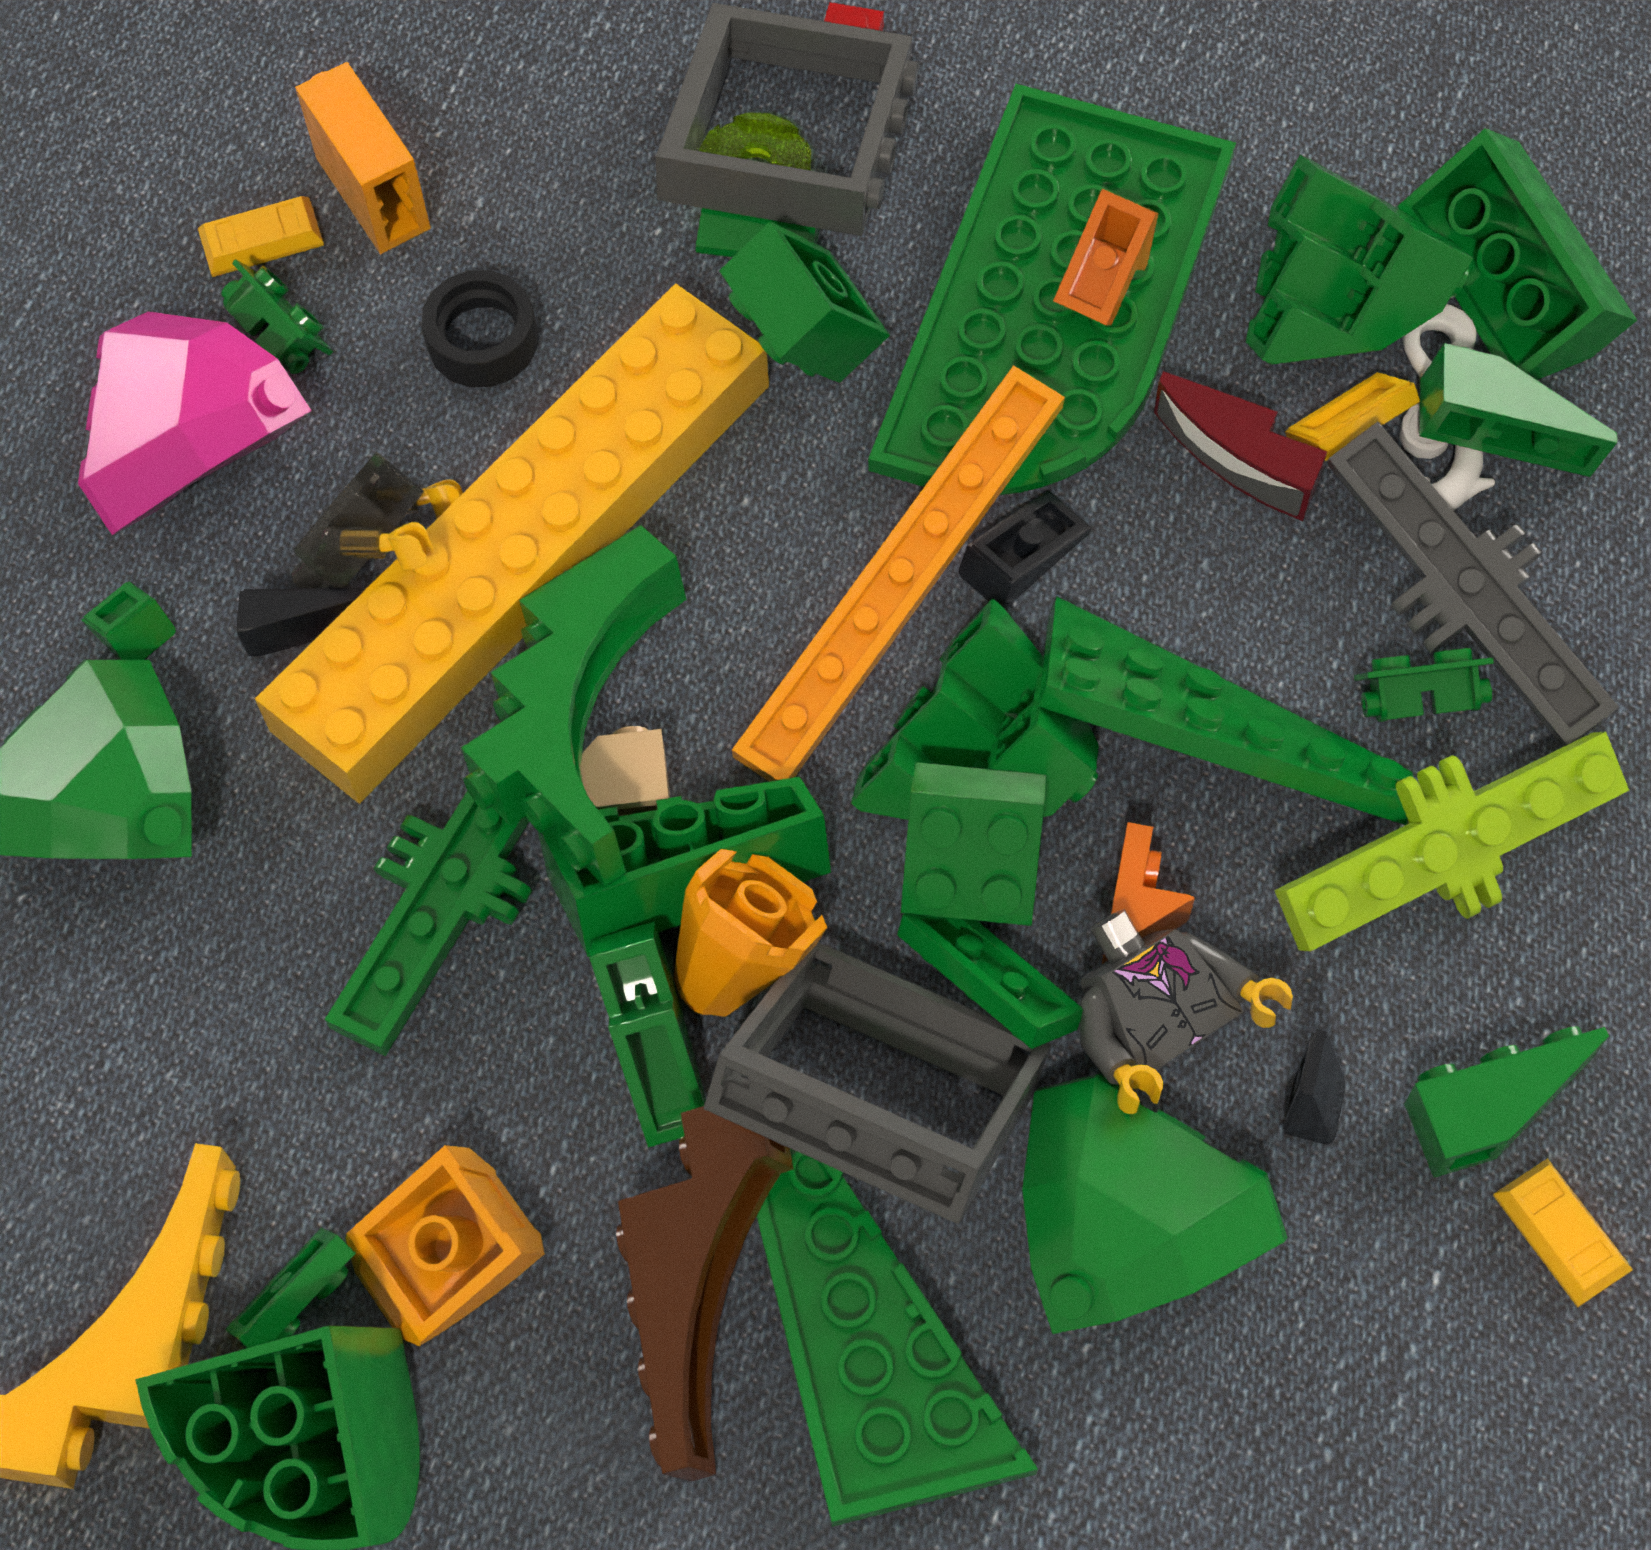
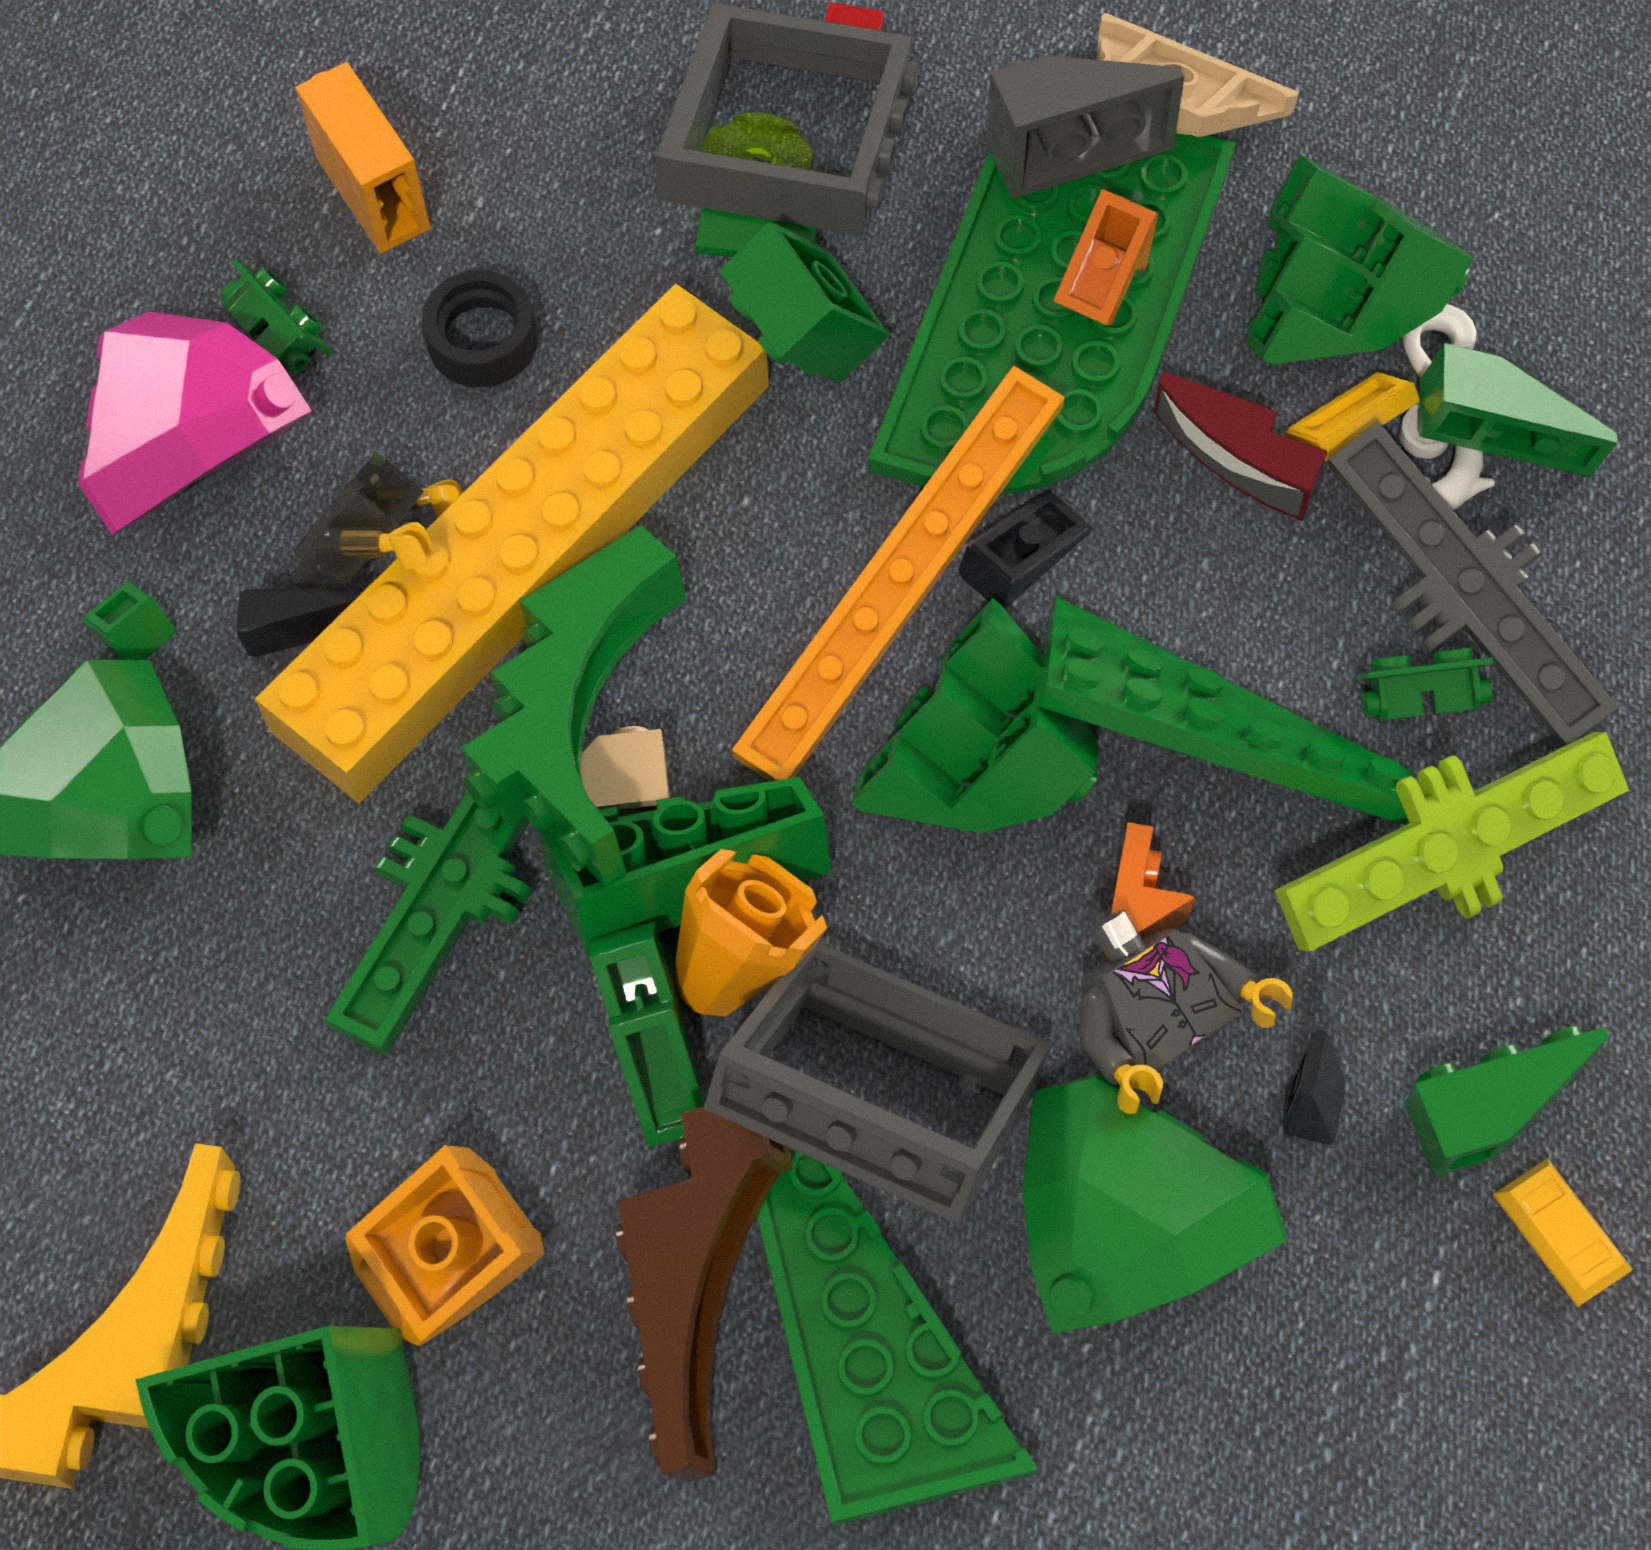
yellow tile [198,196,324,277] -> none
green plate [225,1227,356,1349] -> none
green plate [897,913,1083,1049] -> none
green brick [901,762,1046,926] -> none
green slope [1397,128,1638,380] -> none
none -> dark grey slope [986,55,1185,199]
none -> tan wing [1097,13,1299,137]

